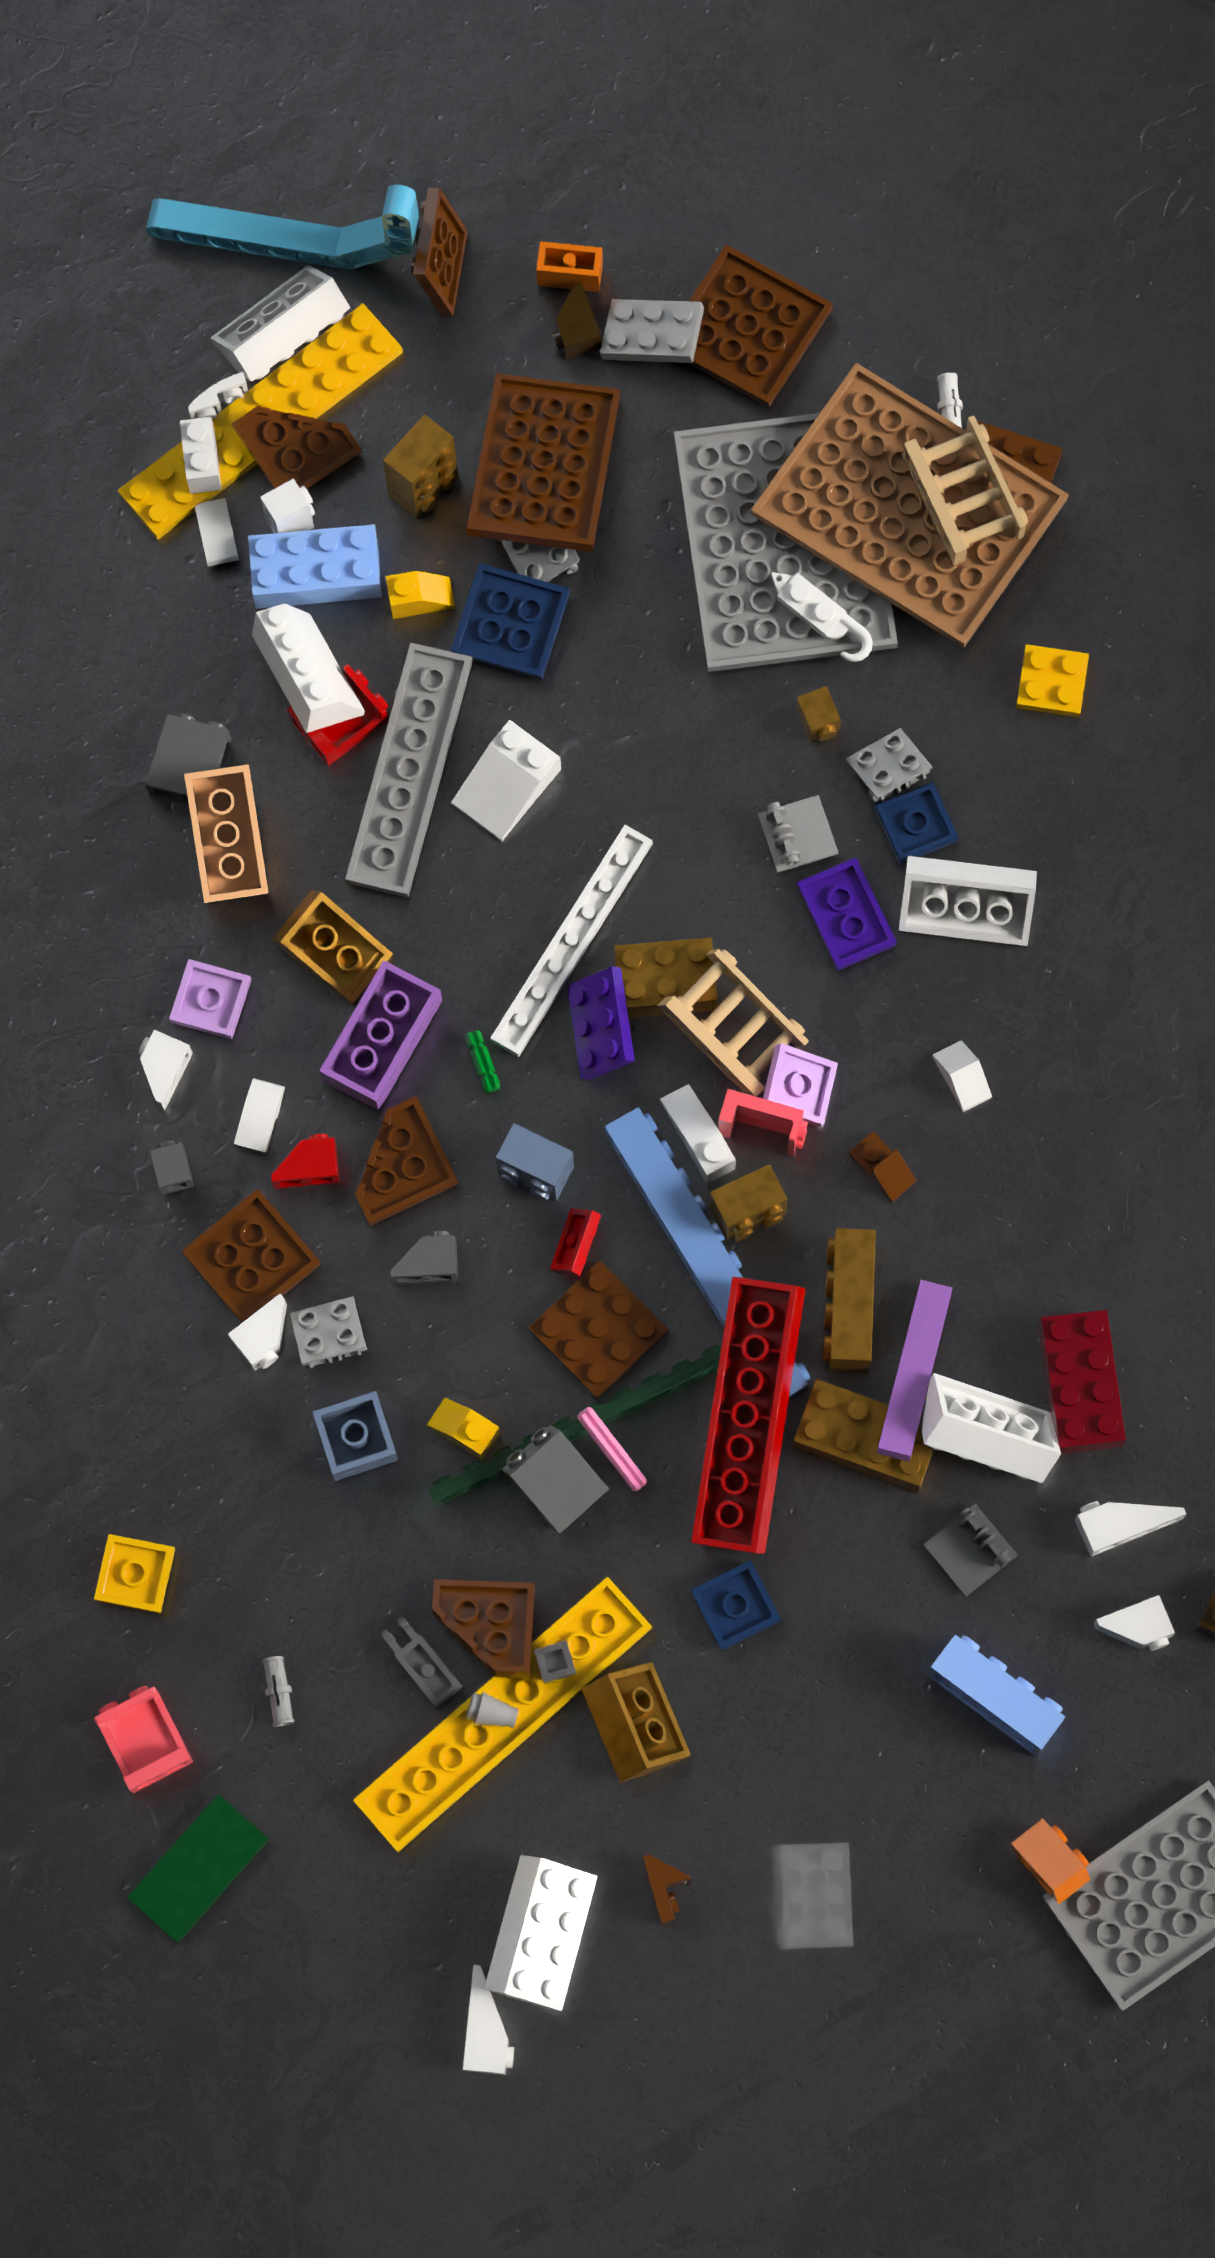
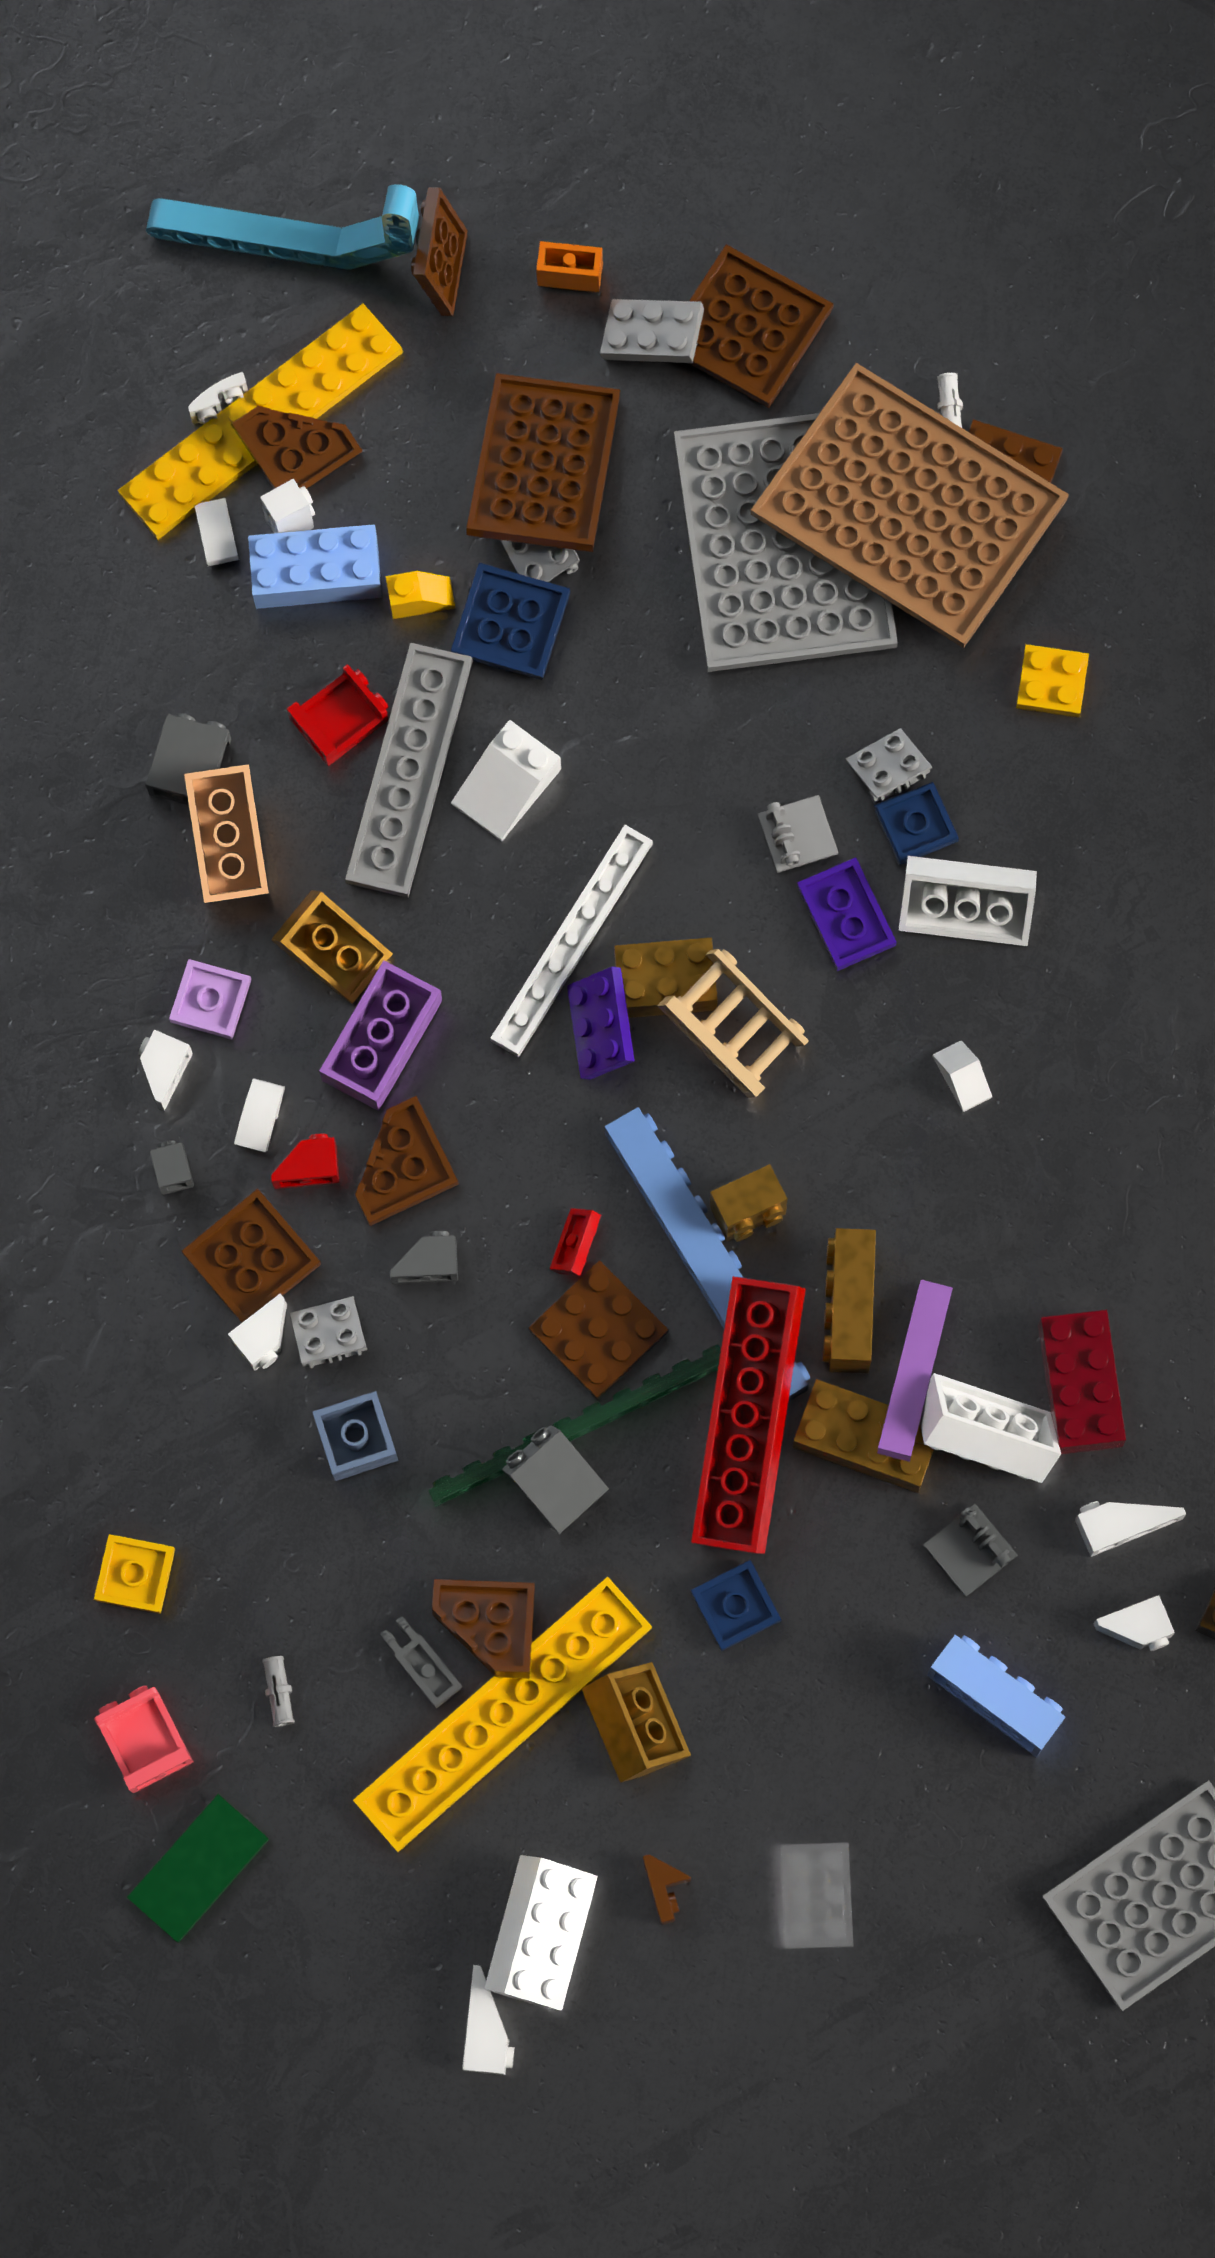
white brick [180,417,222,494] -> none
white slope [210,265,350,381] -> none
white slope [252,604,365,733] -> none
pearl gold brick [383,414,458,519] -> none
yellow slope [427,1398,500,1461] -> none
green axle [465,1030,500,1093] -> none
light grey cone [466,1692,518,1728] -> none
sand blue brick [496,1123,574,1201] -> none
flat silver plate [534,1640,576,1684] -> none
dark brown slope [552,281,601,360] -> none
bright pink axle [577,1407,647,1491] -> none
white slope [660,1084,736,1184] -> none
coral panel [718,1089,808,1156] -> none
lavender plate [763,1043,838,1126] -> none
white plate [771,572,873,662] -> none
pearl gold brick [796,686,841,741] -> none
reddish brown slope [848,1131,917,1202] -> none
tan fence [902,415,1028,565] -> none
orange brick [1011,1818,1090,1905] -> none

